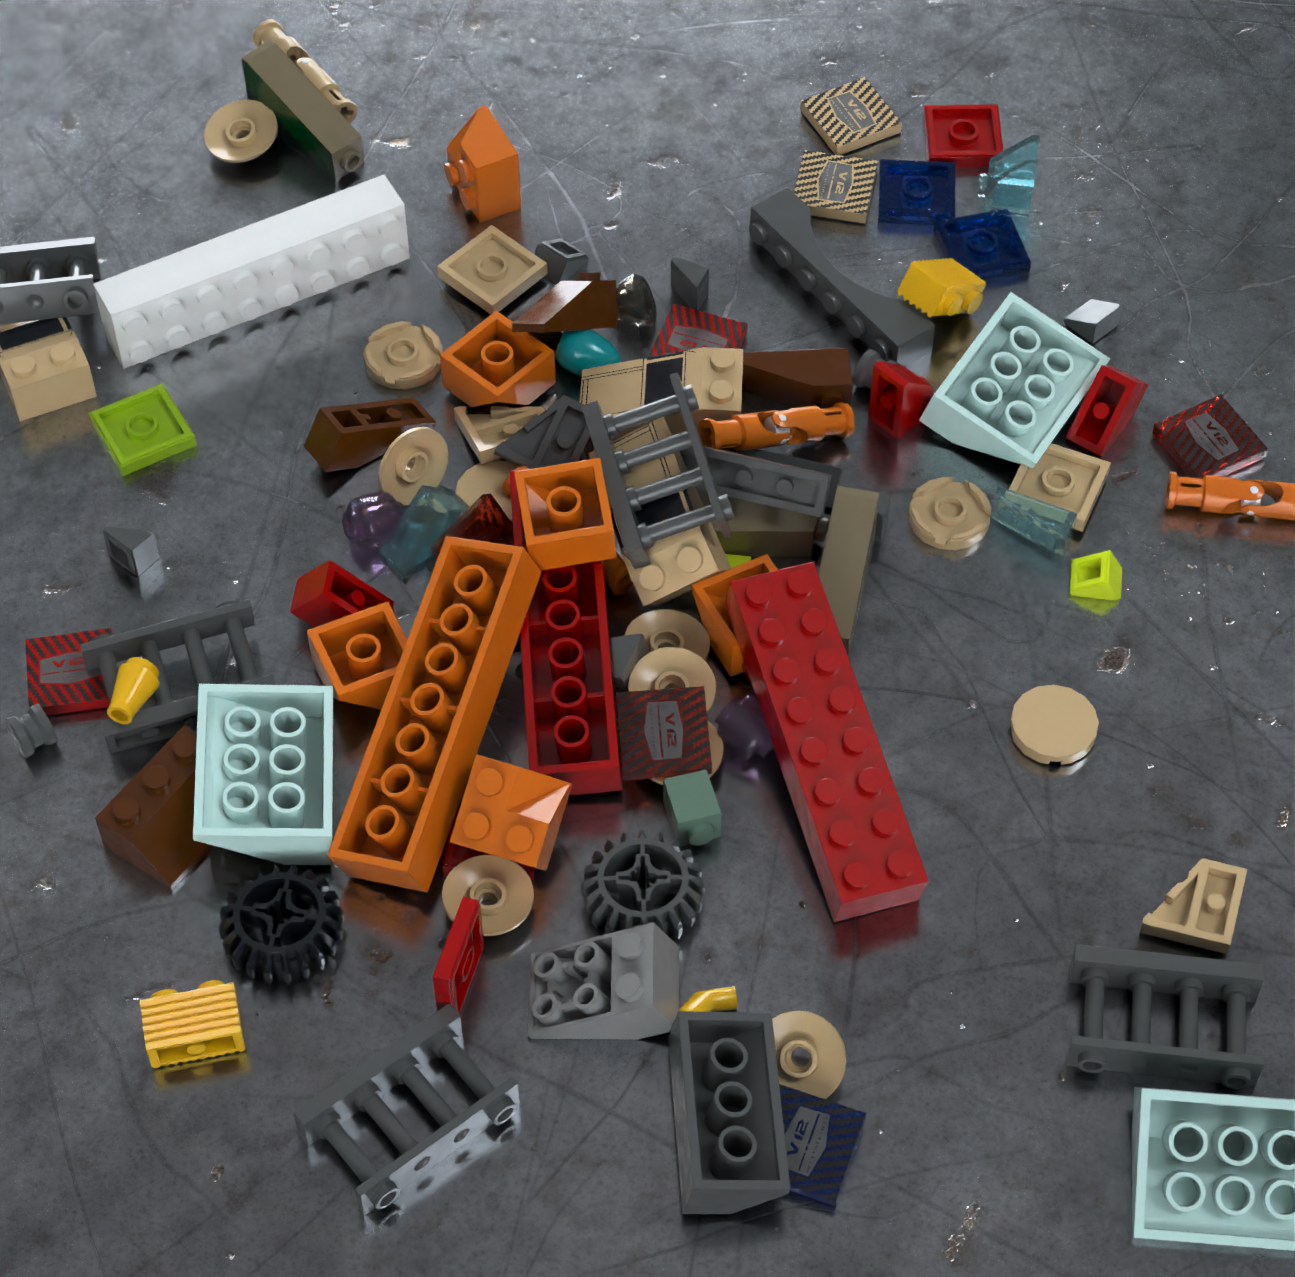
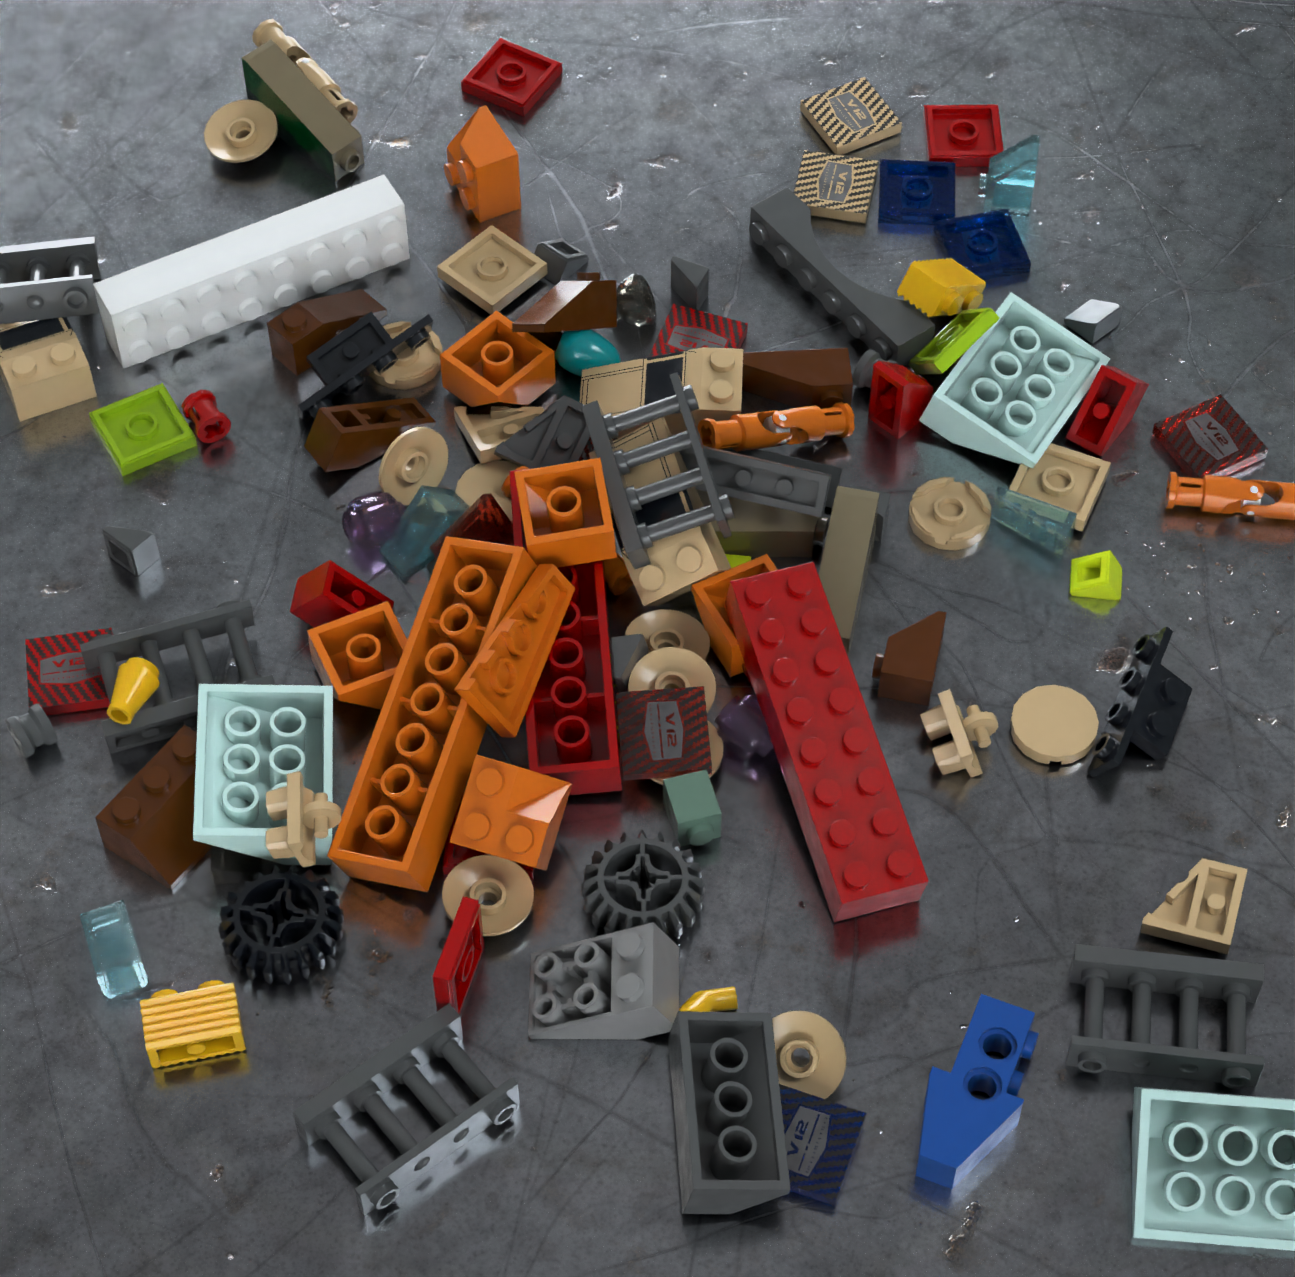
none -> clear light blue slope [80,900,149,999]
none -> red bush [181,389,231,443]
none -> tan hips [266,771,341,867]
none -> reddish brown slope [267,289,388,376]
none -> black bracket [298,312,433,421]
none -> orange wing [454,564,575,738]
none -> red tile [461,38,562,117]
none -> reddish brown slope [872,611,947,706]
none -> lime tile [908,308,1000,375]
none -> blue brick [915,994,1039,1189]
none -> tan hips [920,689,998,778]
none -> black bracket [1087,626,1193,777]

